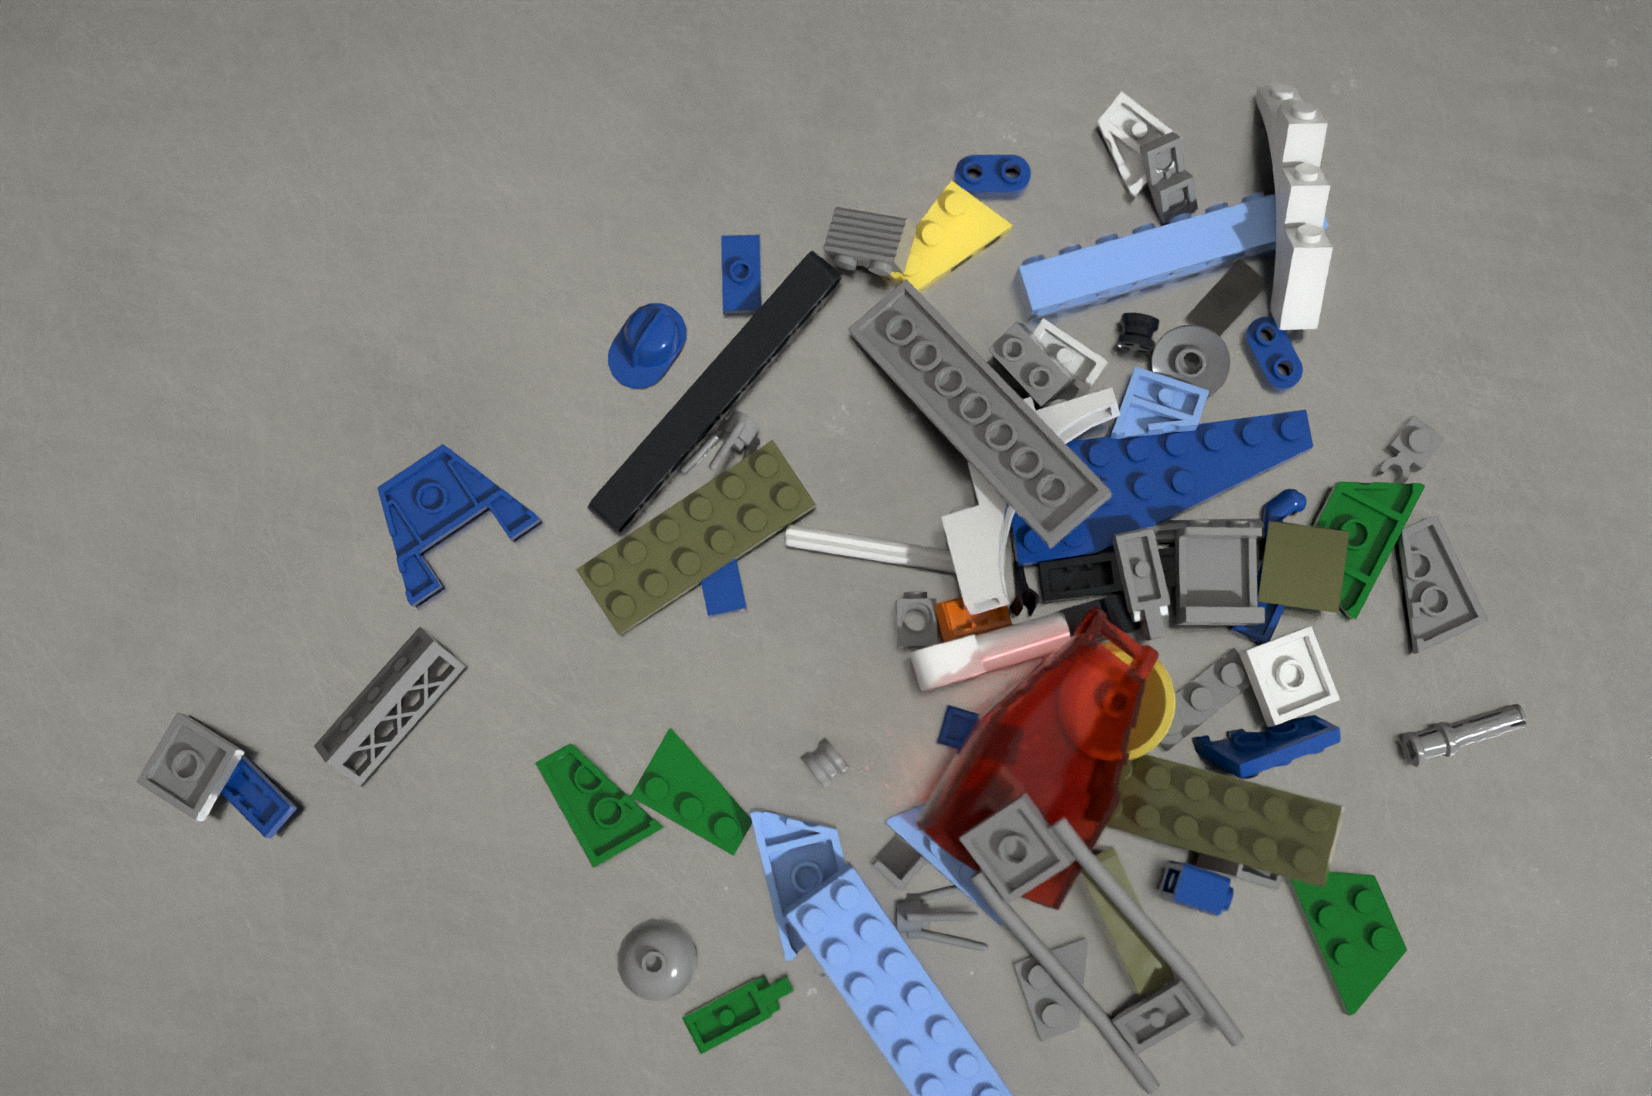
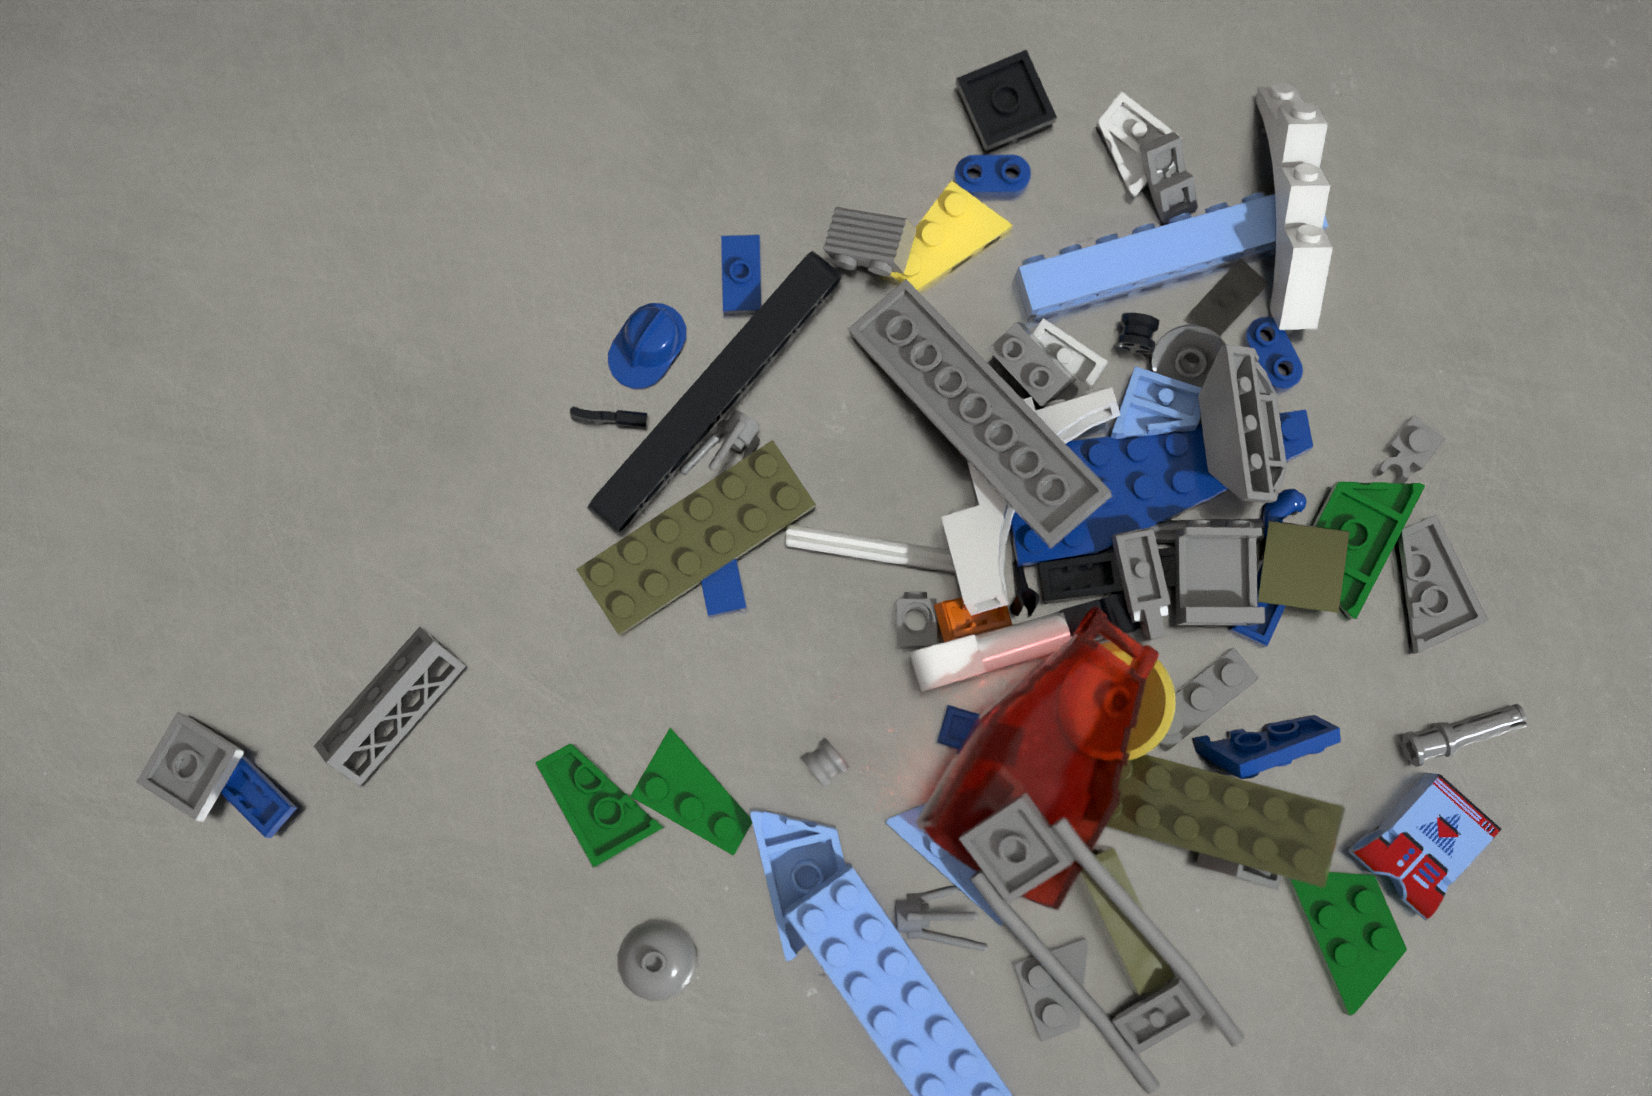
blue wing [377,444,541,607] -> none
green hinge [682,975,794,1055] -> none
light grey panel [870,833,928,892] -> none
blue brick [1160,860,1234,916] -> none
white plate [1239,626,1340,727] -> none
none -> black piece [570,406,647,428]
none -> black plate [956,49,1057,151]
none -> light grey wedge [1198,344,1287,503]
none -> piece [1348,772,1502,920]

